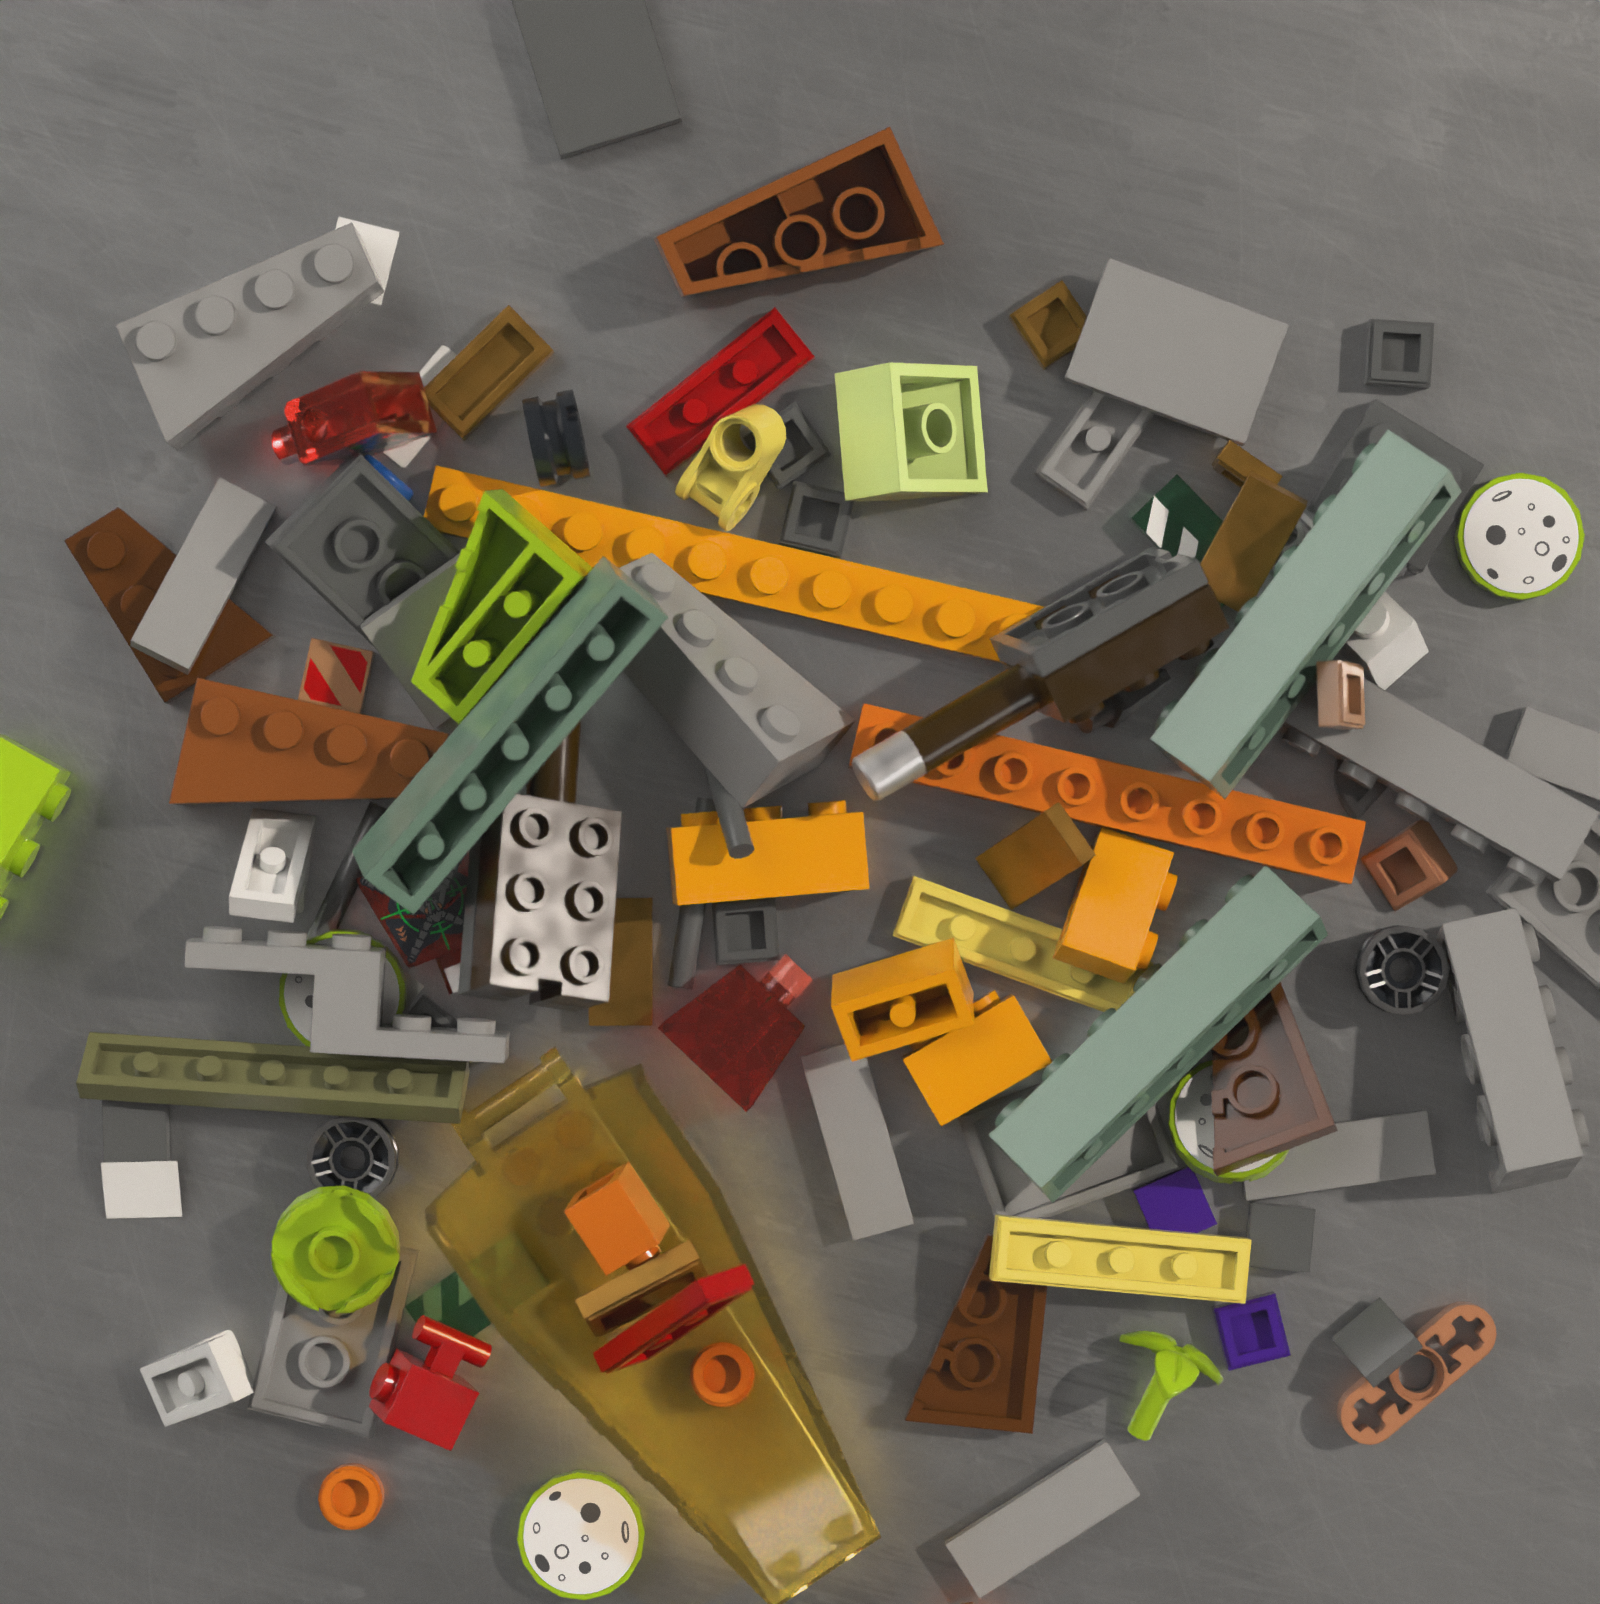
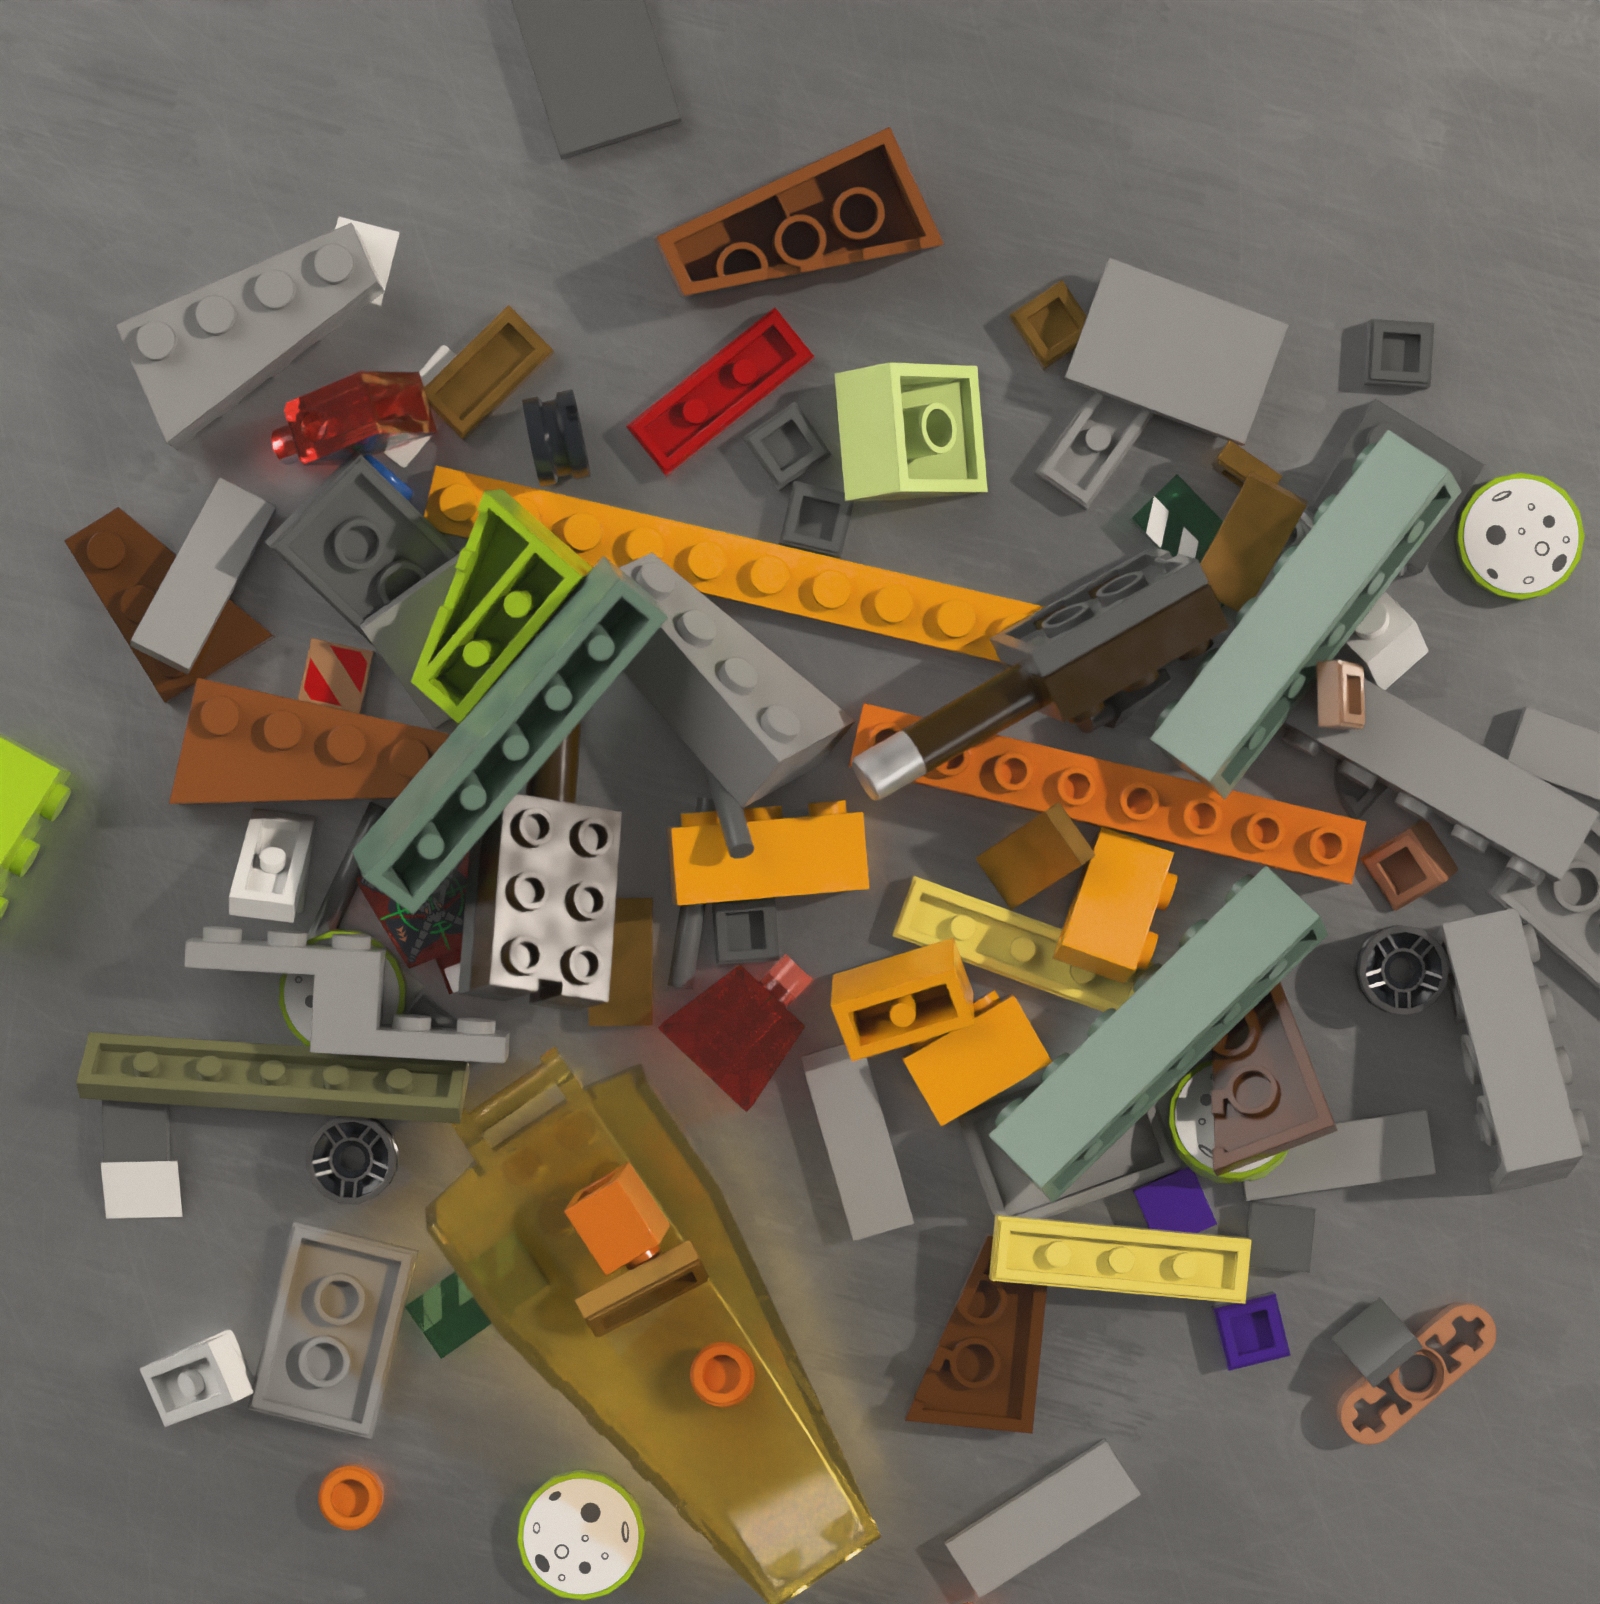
lime tile [271,1186,400,1314] -> none
red brick [369,1315,492,1451] -> none
red tile [592,1264,755,1374] -> none
light yellow piece [675,405,786,531] -> none
lime plant [1119,1331,1223,1441] -> none

